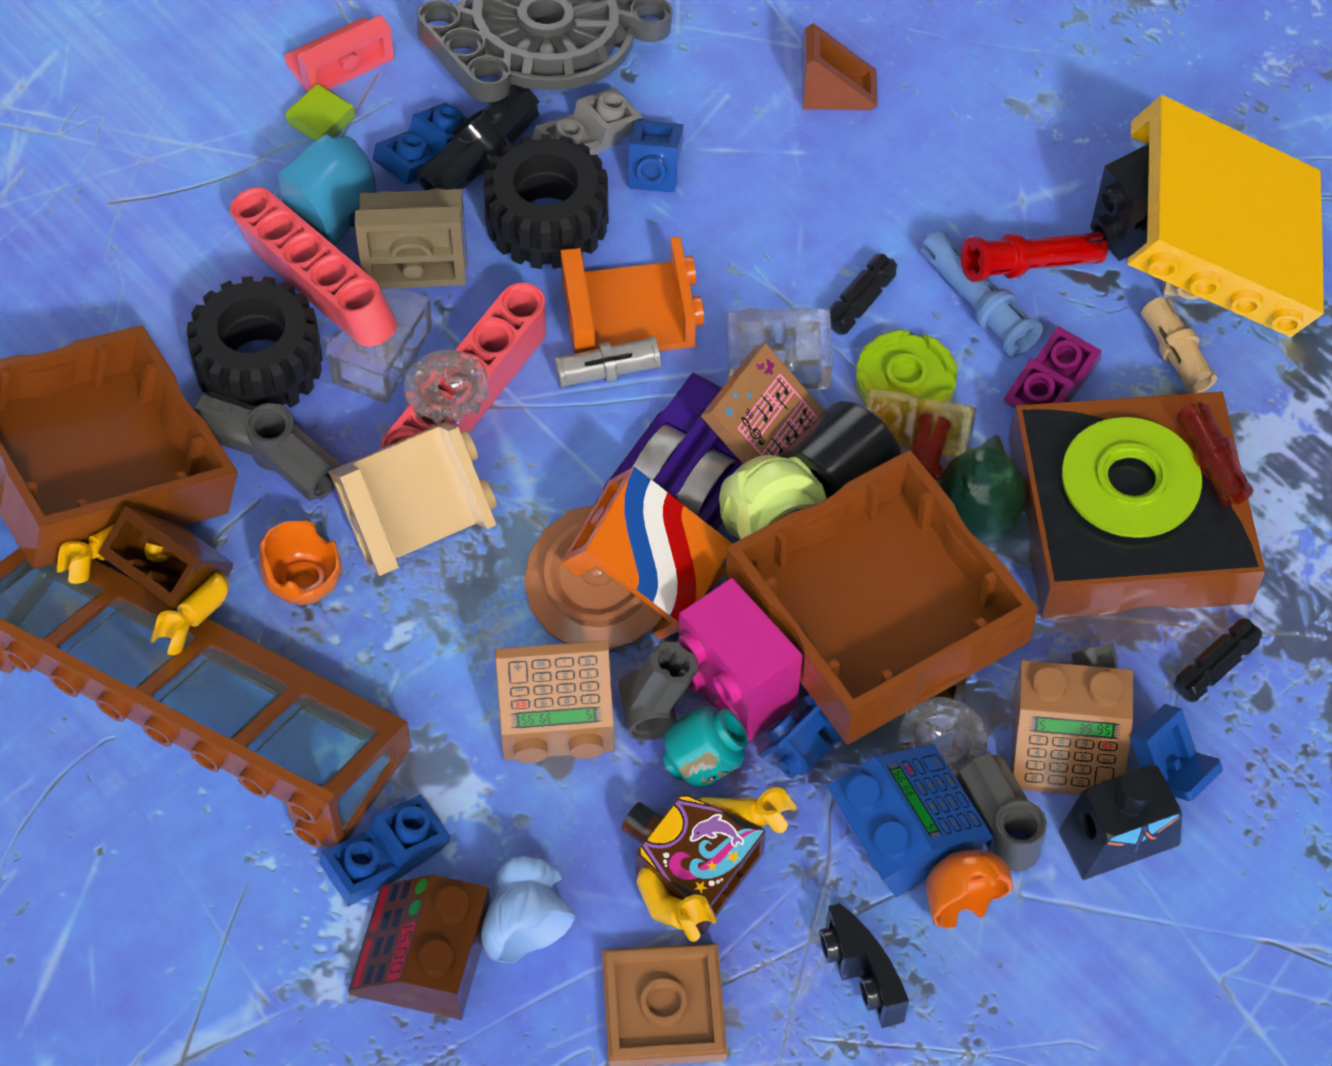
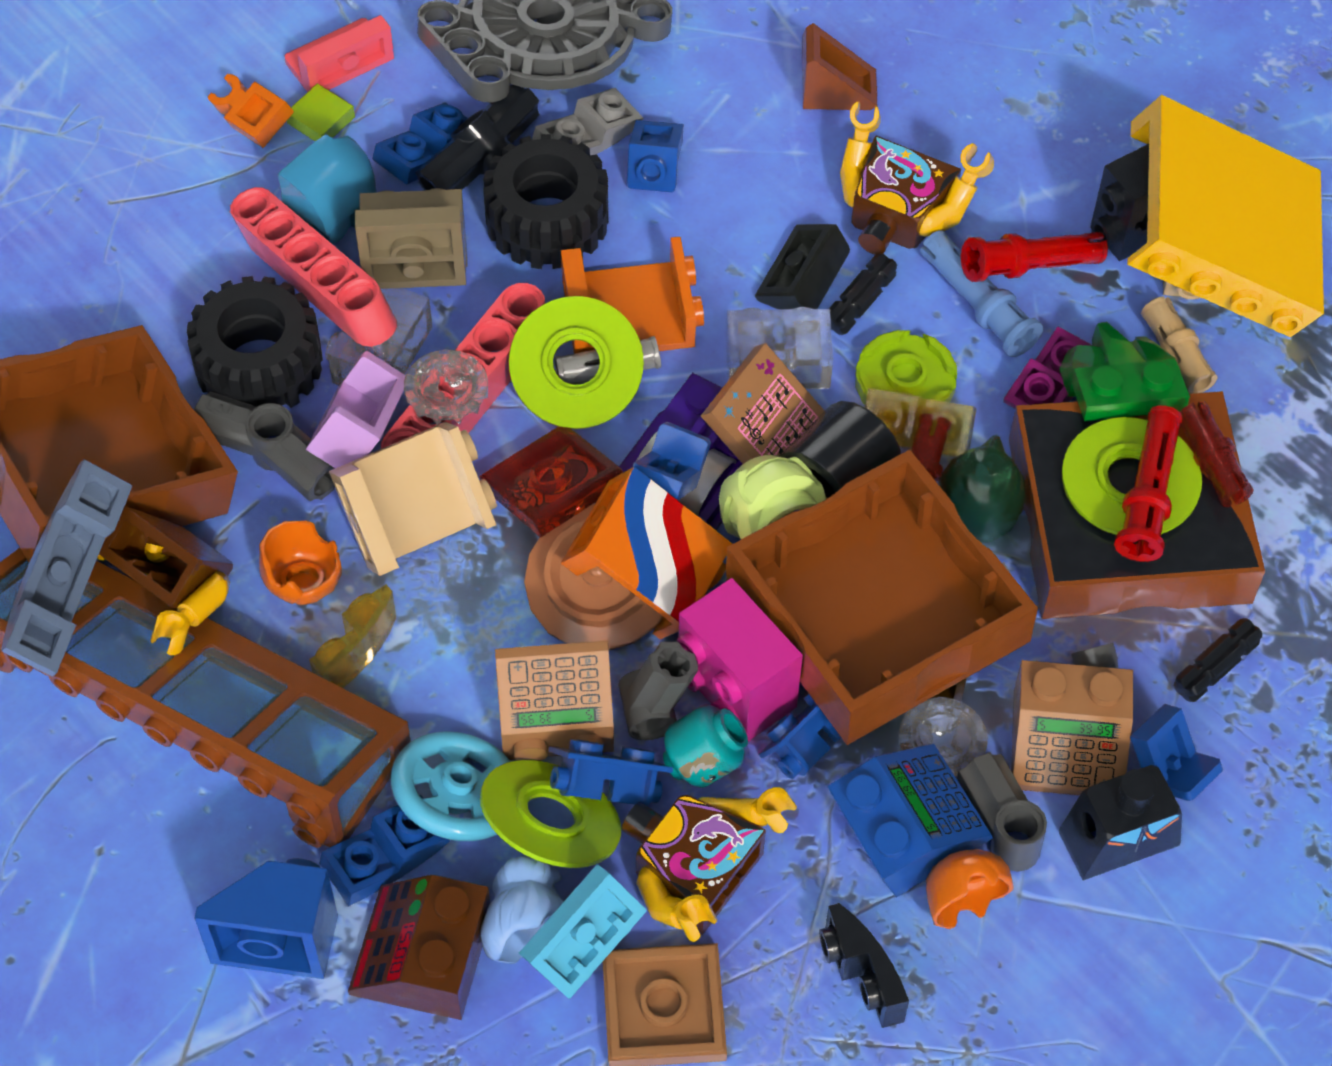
none -> sand blue slope [1,459,133,677]
none -> blue slope [194,858,338,979]
none -> orange plate [208,74,294,148]
none -> lavender panel [306,351,409,468]
none -> clear yellow slope [309,584,396,688]
none -> medium azure plate [391,731,511,841]
none -> clear red tile [480,427,623,537]
none -> lime piece [480,760,621,868]
none -> lime piece [509,296,644,429]
none -> medium azure bracket [519,864,647,999]
none -> blue hinge [548,739,673,806]
none -> blue bracket [633,422,711,501]
none -> pearl dark grey slope [755,224,850,320]
none -> torso [840,102,994,255]
none -> green plate [1059,322,1190,421]
none -> red pin [1114,406,1183,562]

